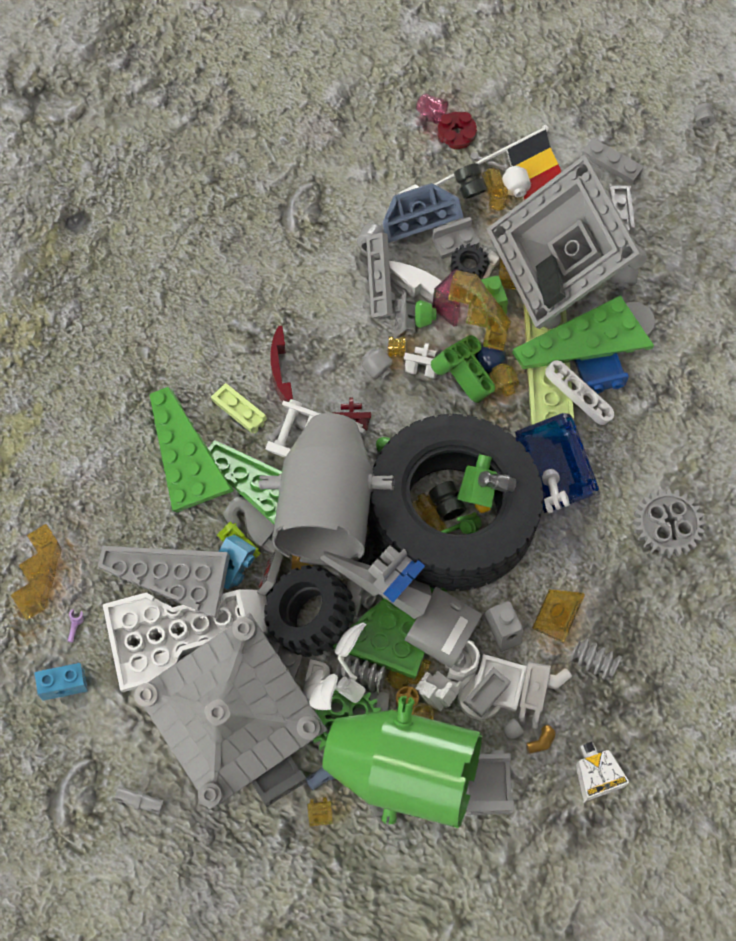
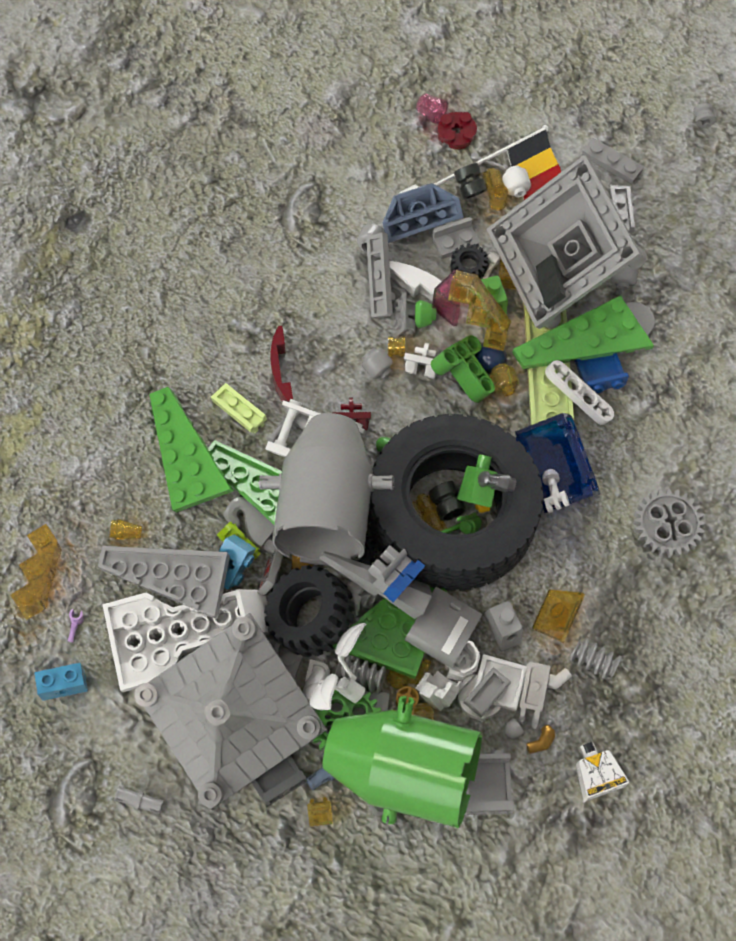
none -> clear yellow cone [109,518,142,540]

